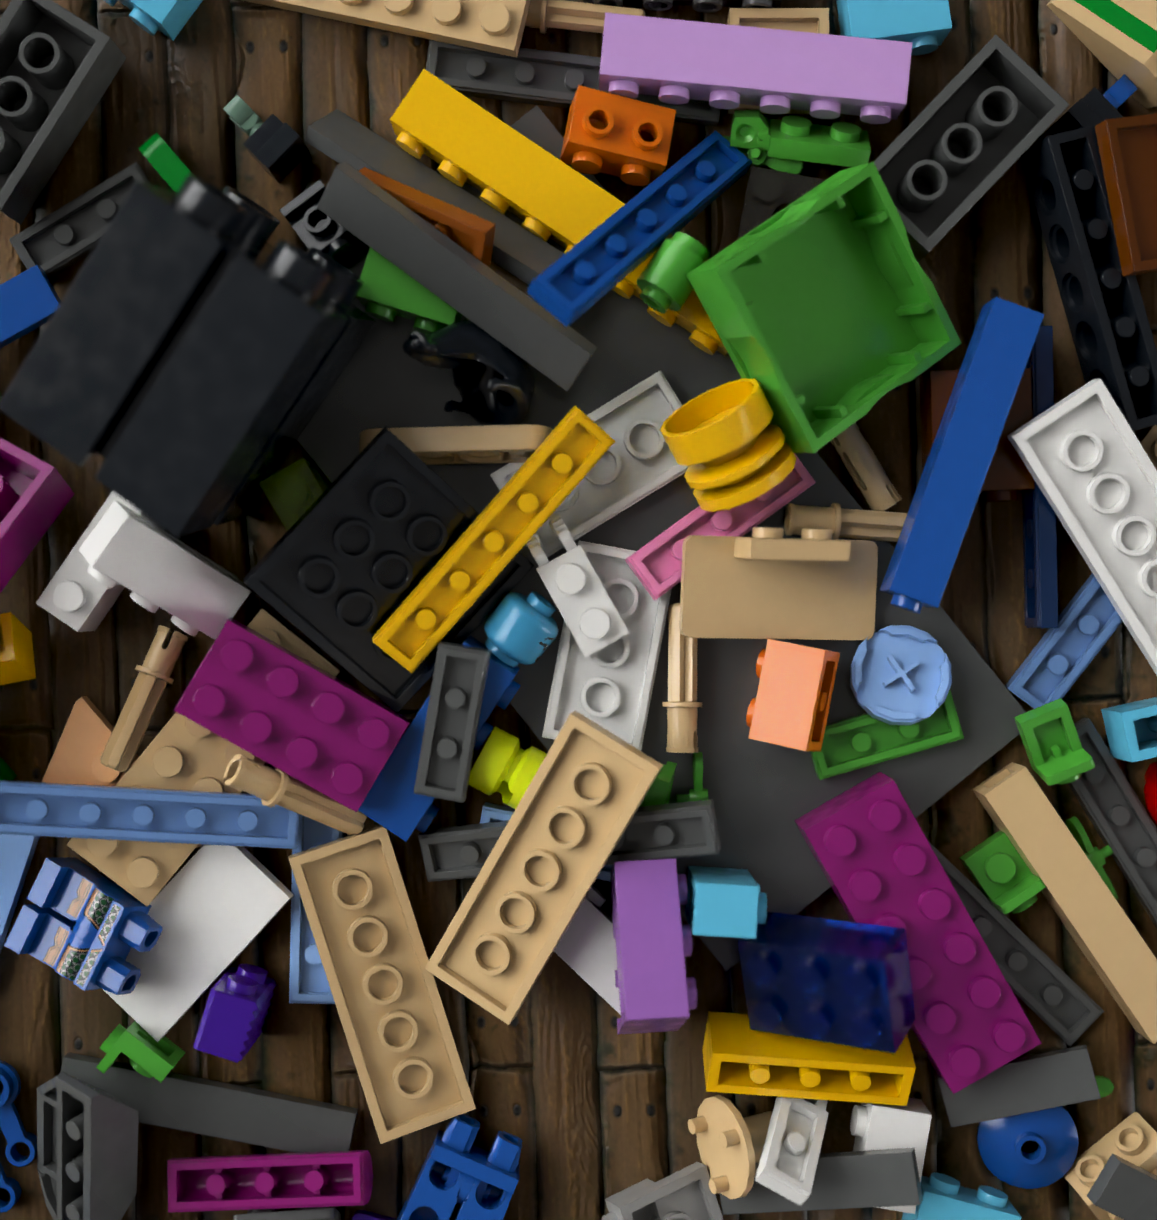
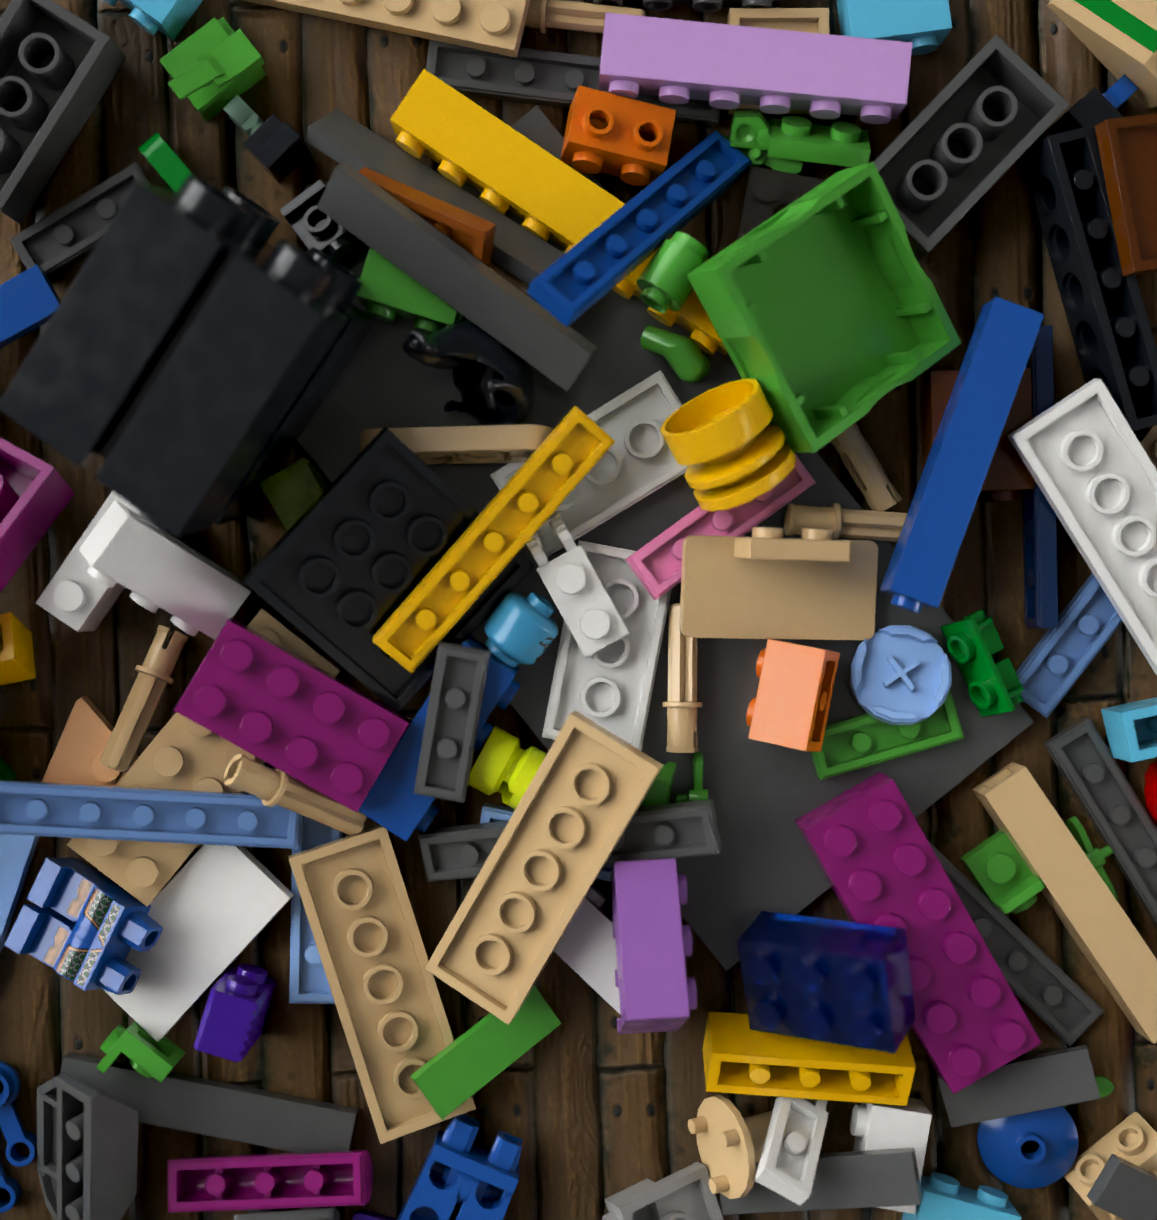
medium azure brick [685,866,767,939] -> none
bright green bracket [1014,698,1095,786] -> none
none -> bright green piece [159,17,267,122]
none -> bright green tile [410,985,561,1120]
none -> bright green arm [640,325,711,383]
none -> green hinge [941,609,1024,717]

